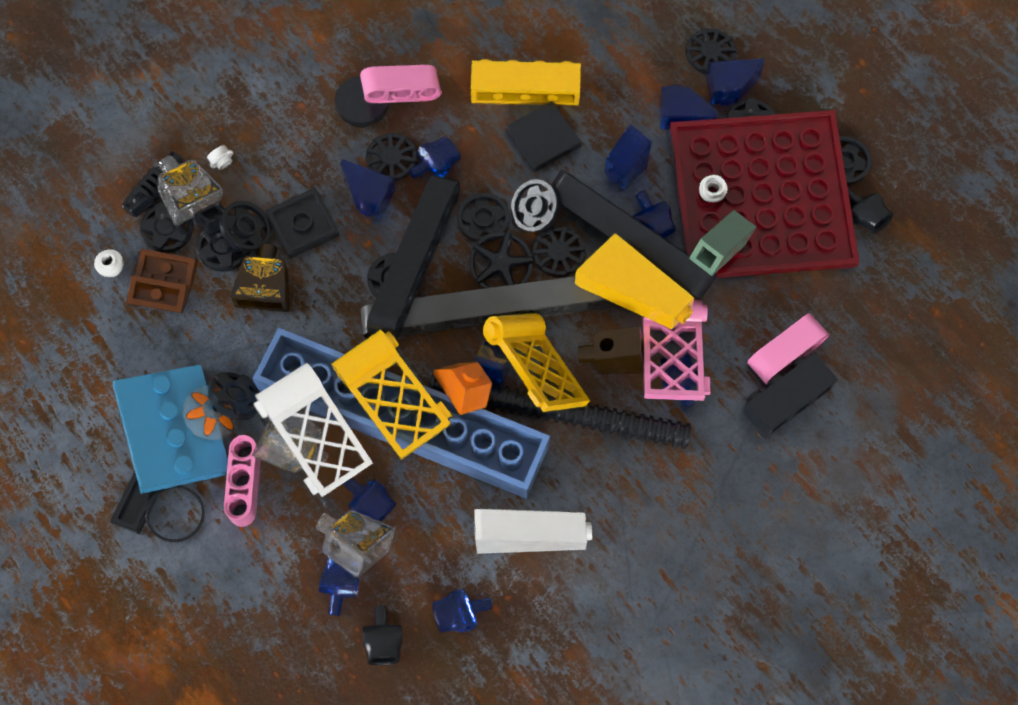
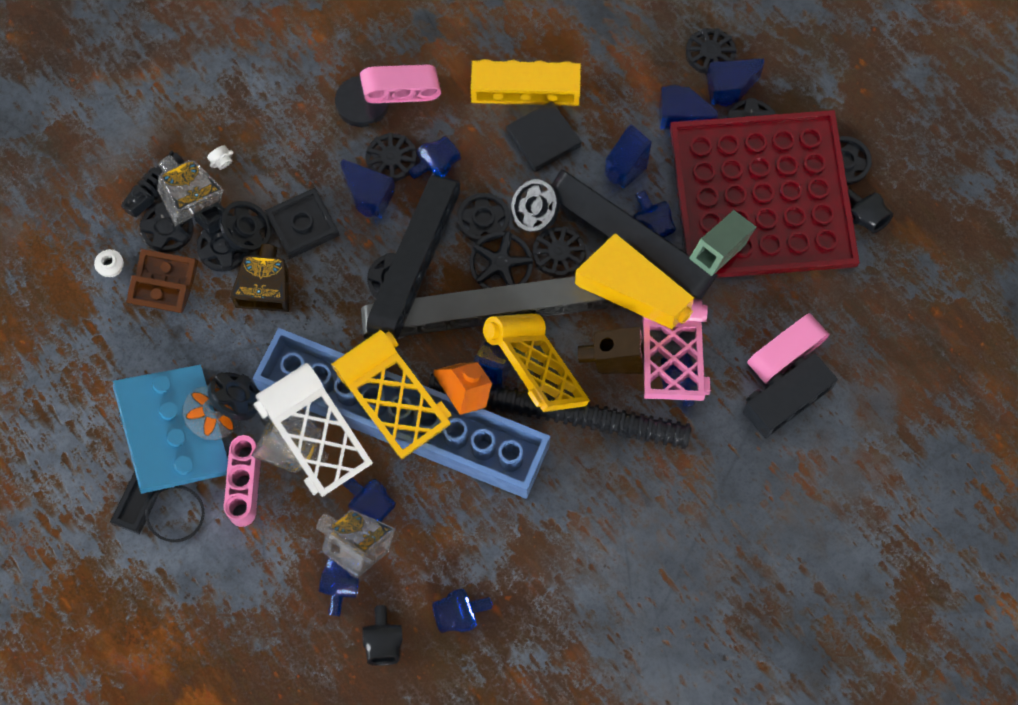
white slope [475,509,592,554] -> none
white plate [699,175,728,203] -> none

